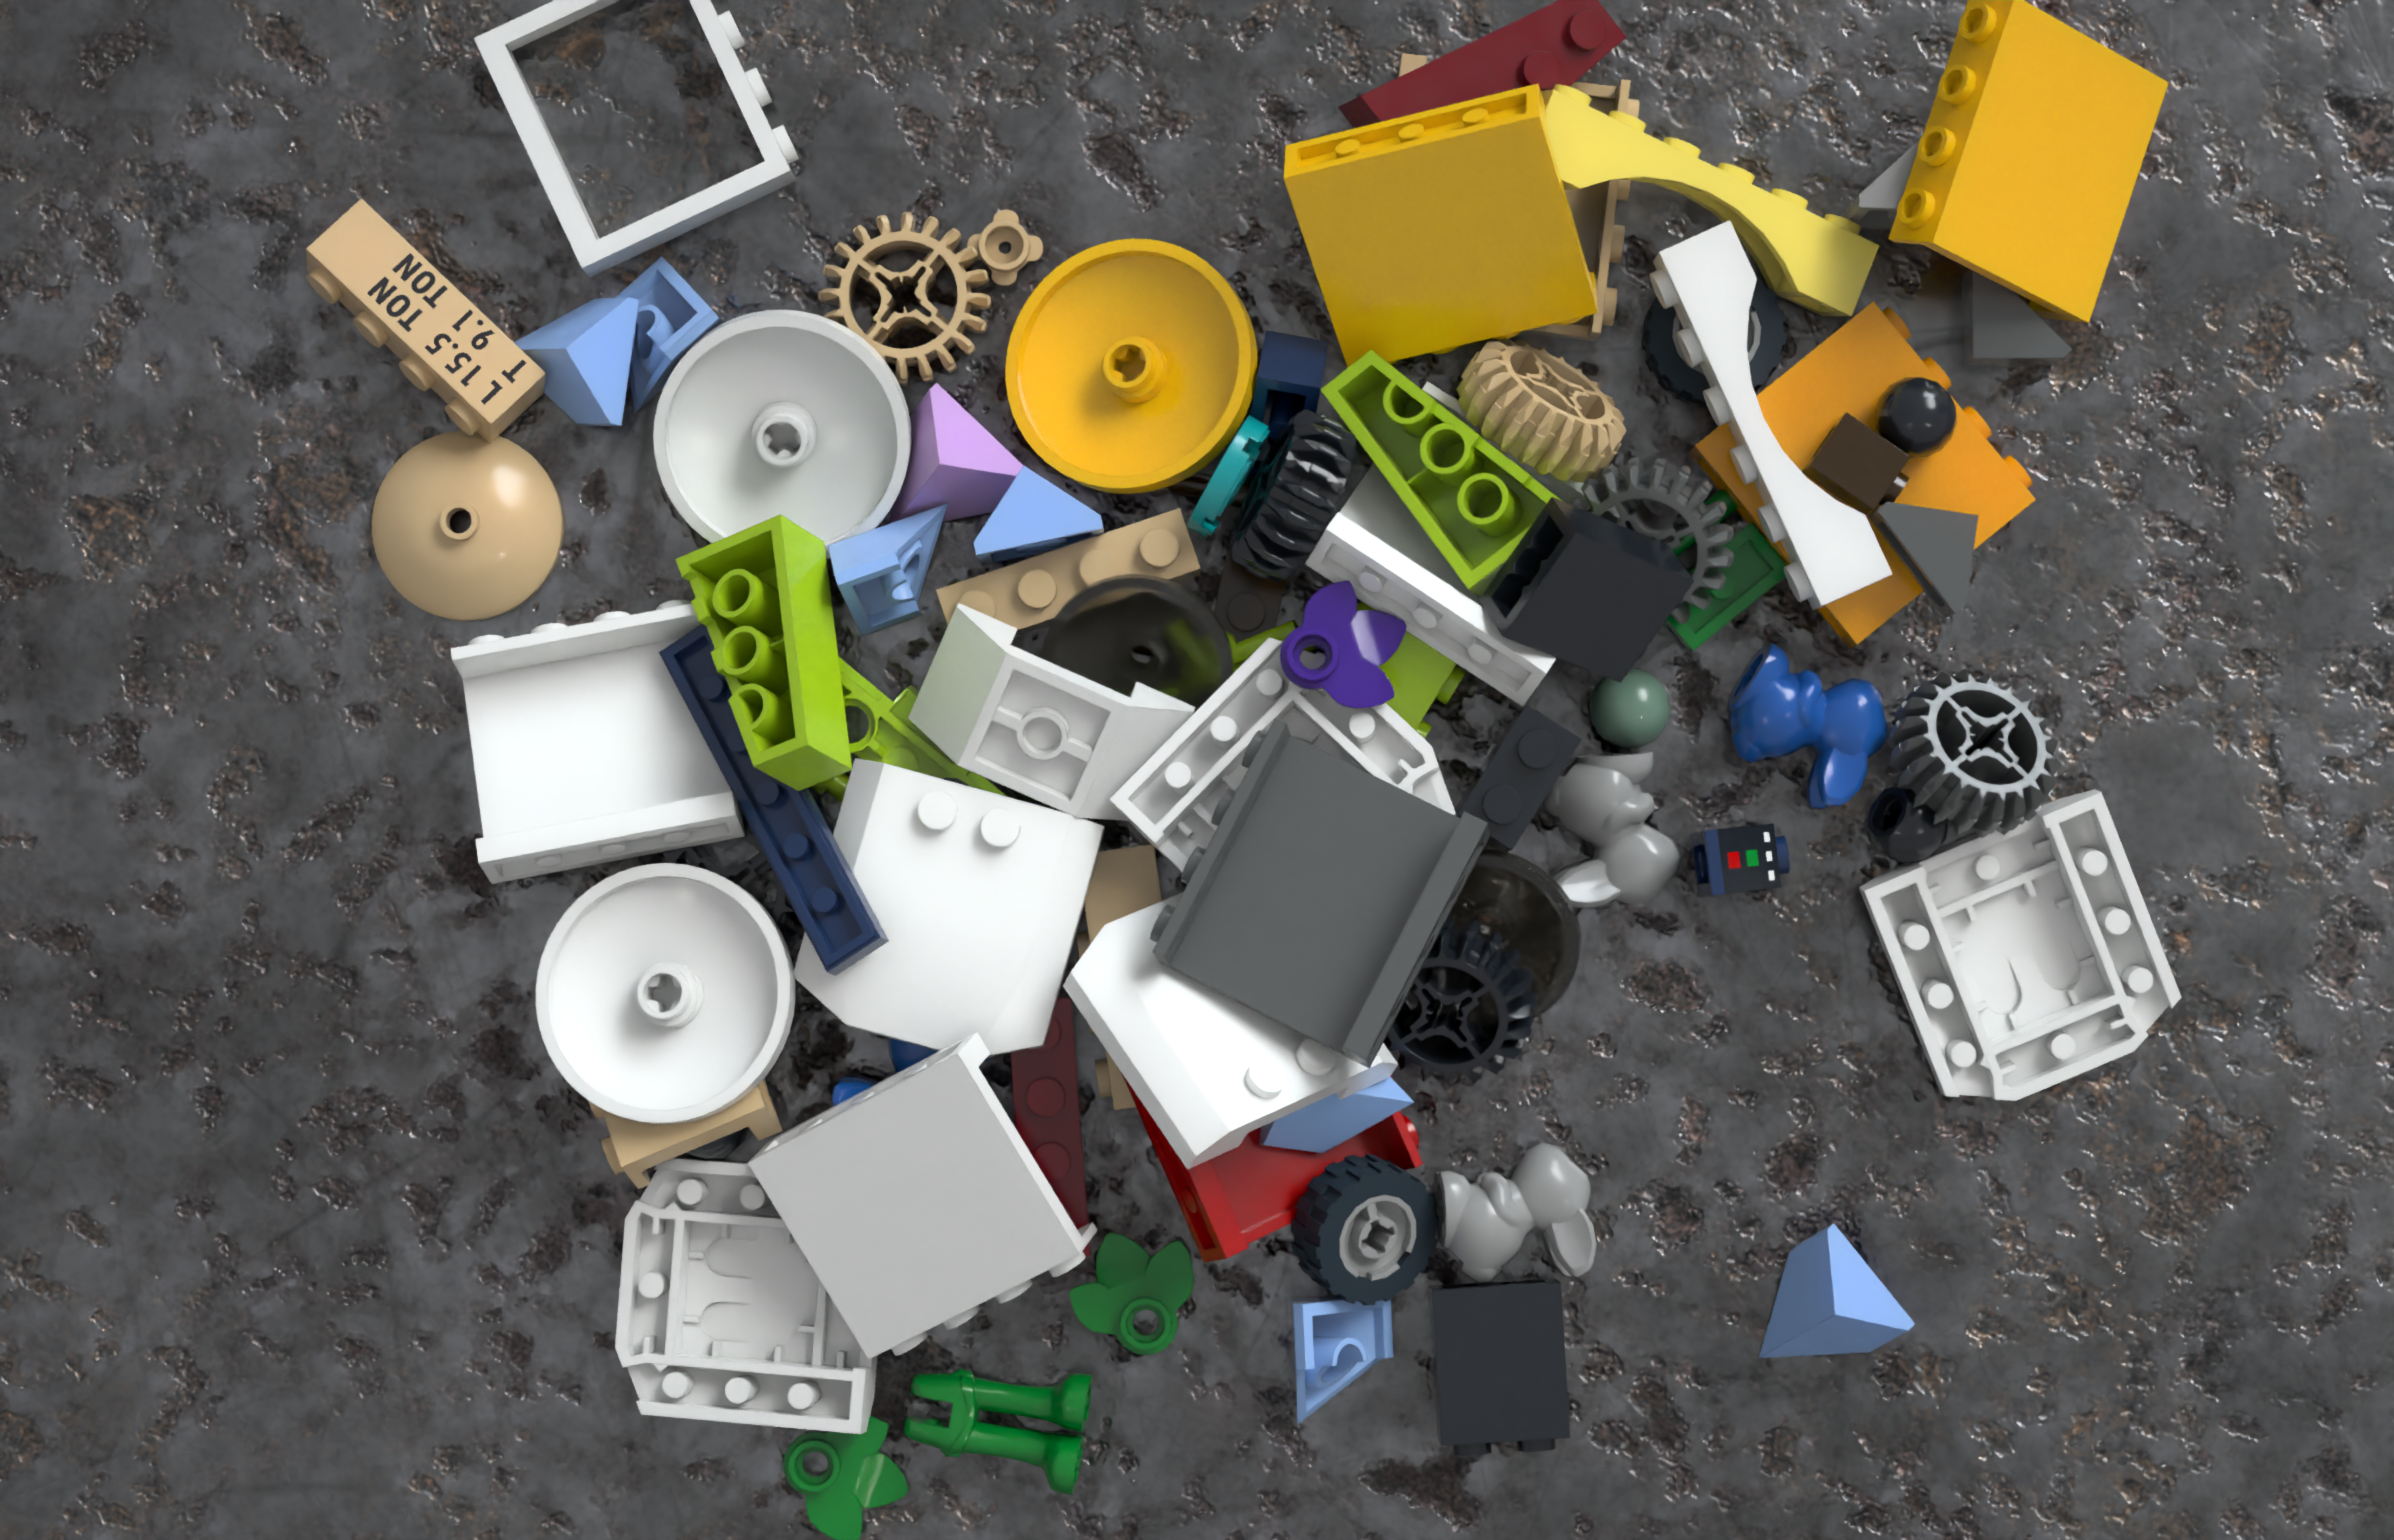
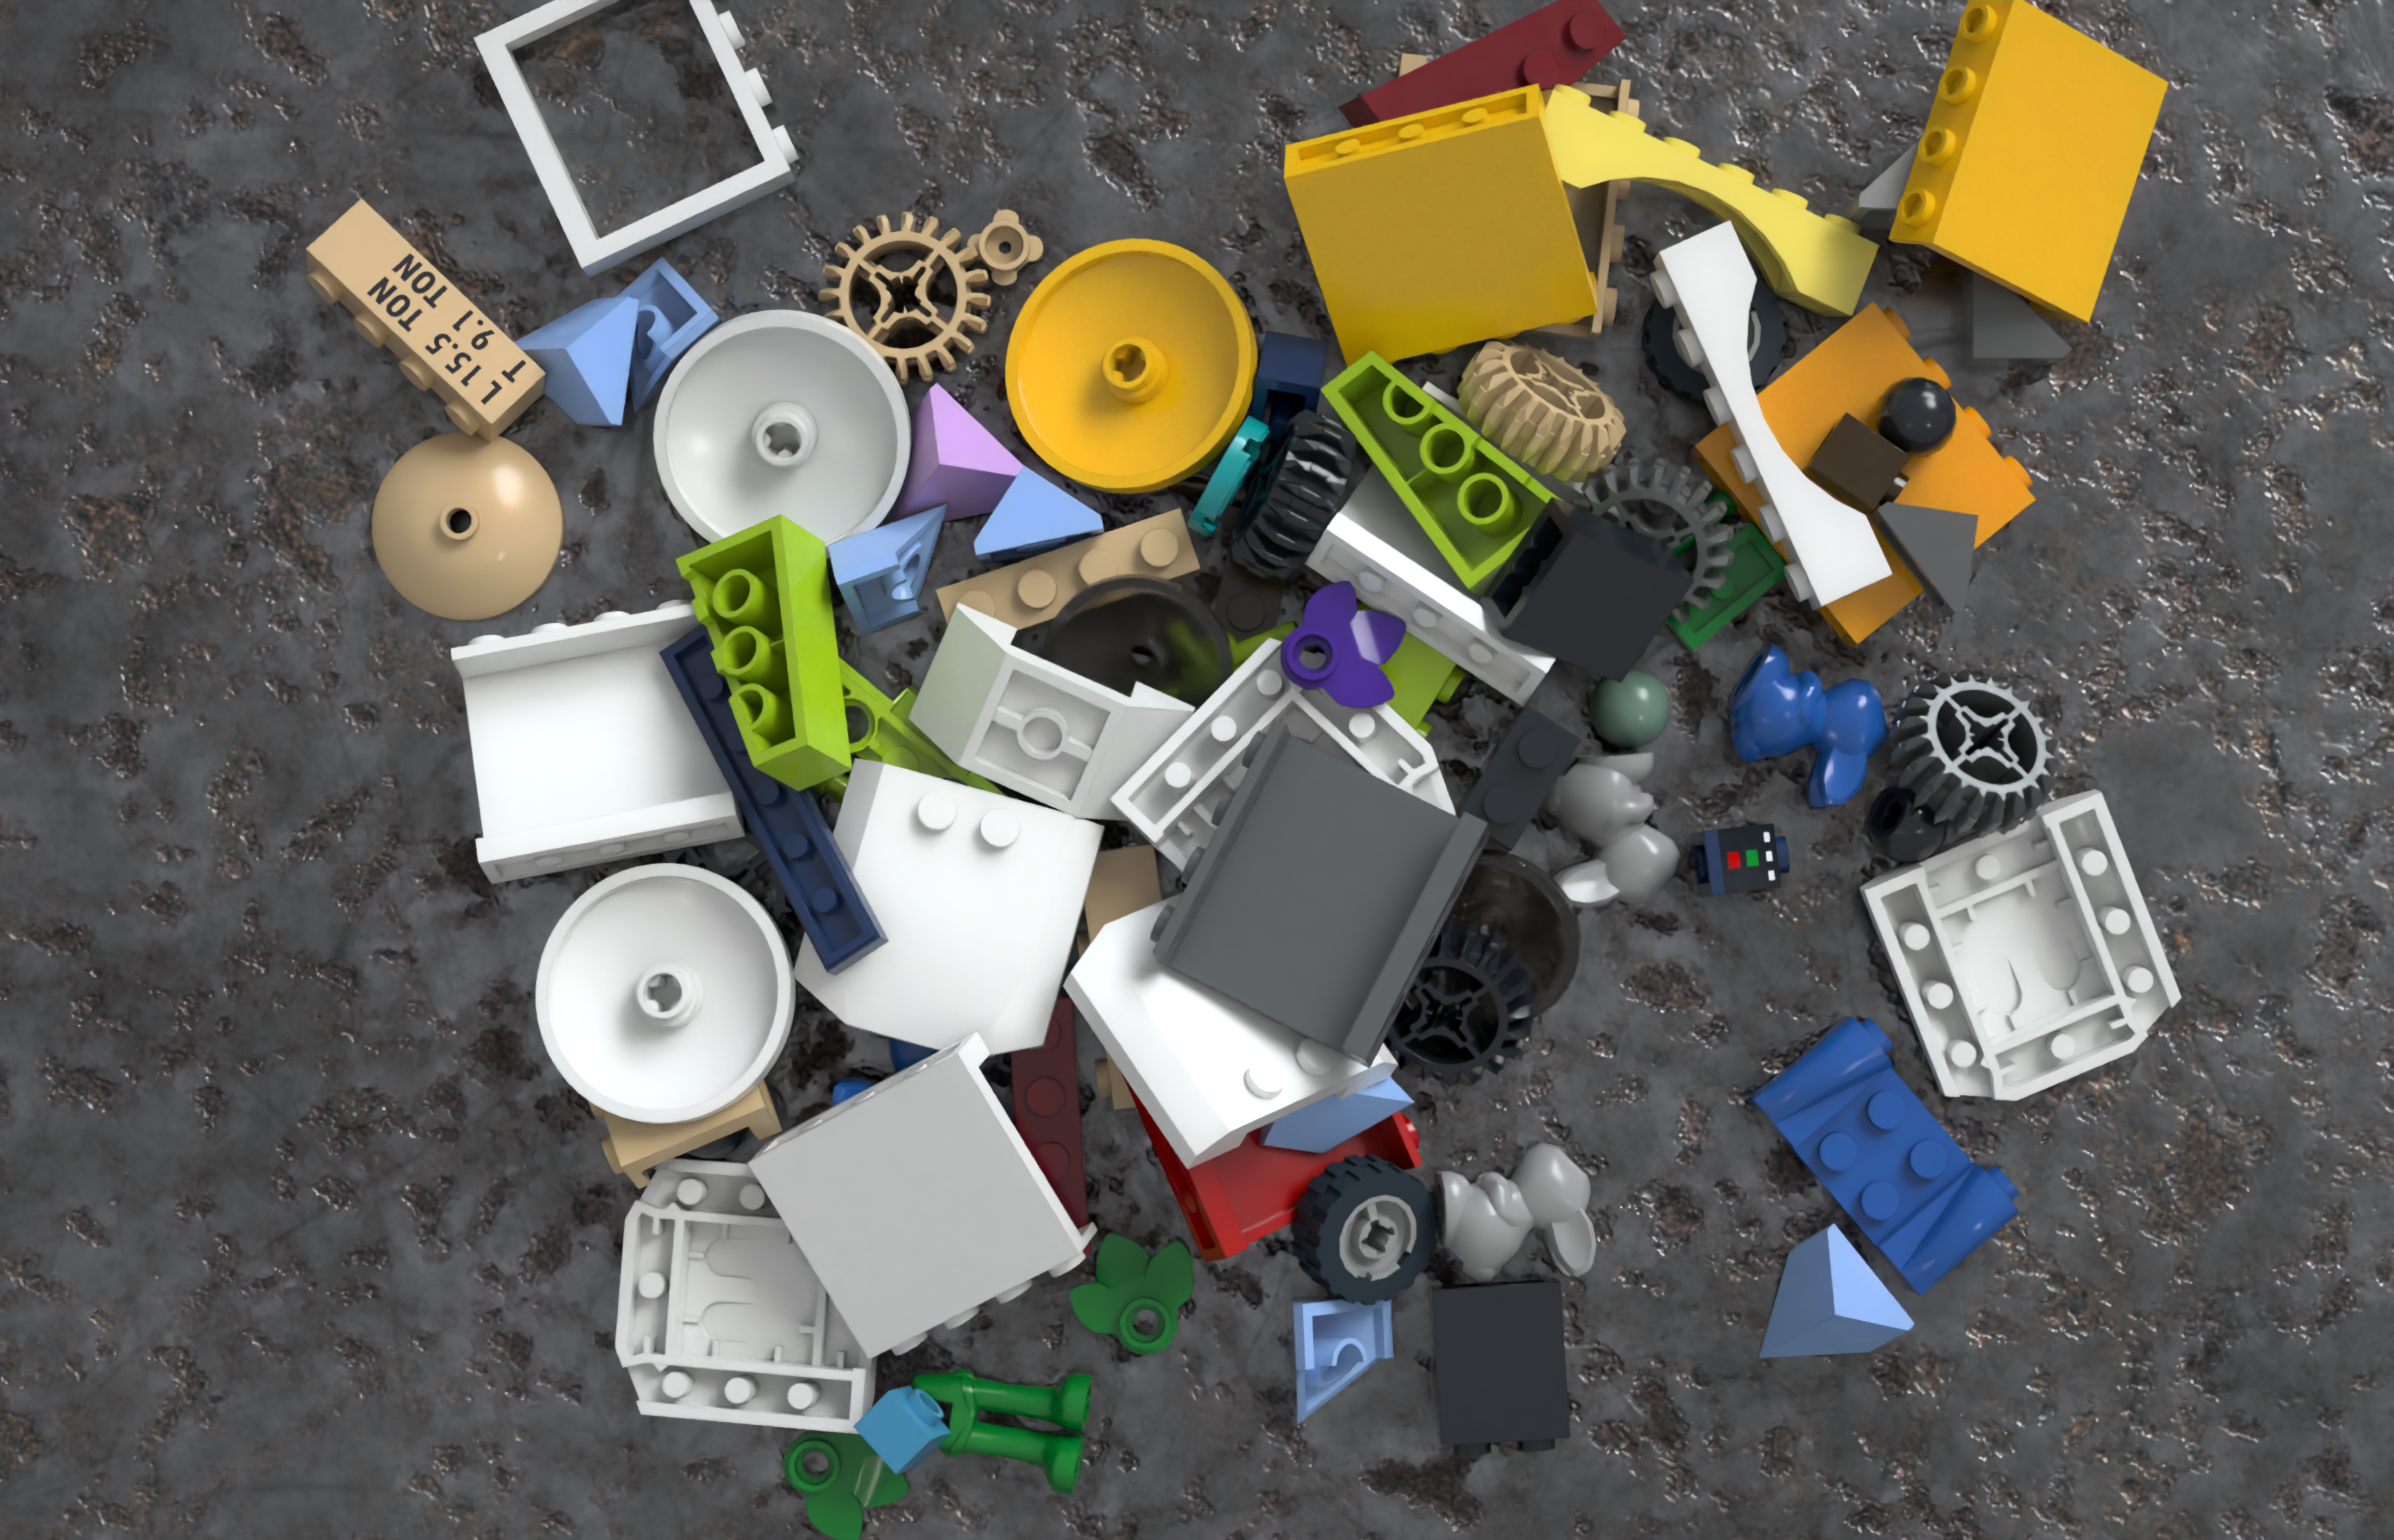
none -> dark azure plate [853,1385,952,1475]
none -> blue piece [1748,1016,2019,1296]

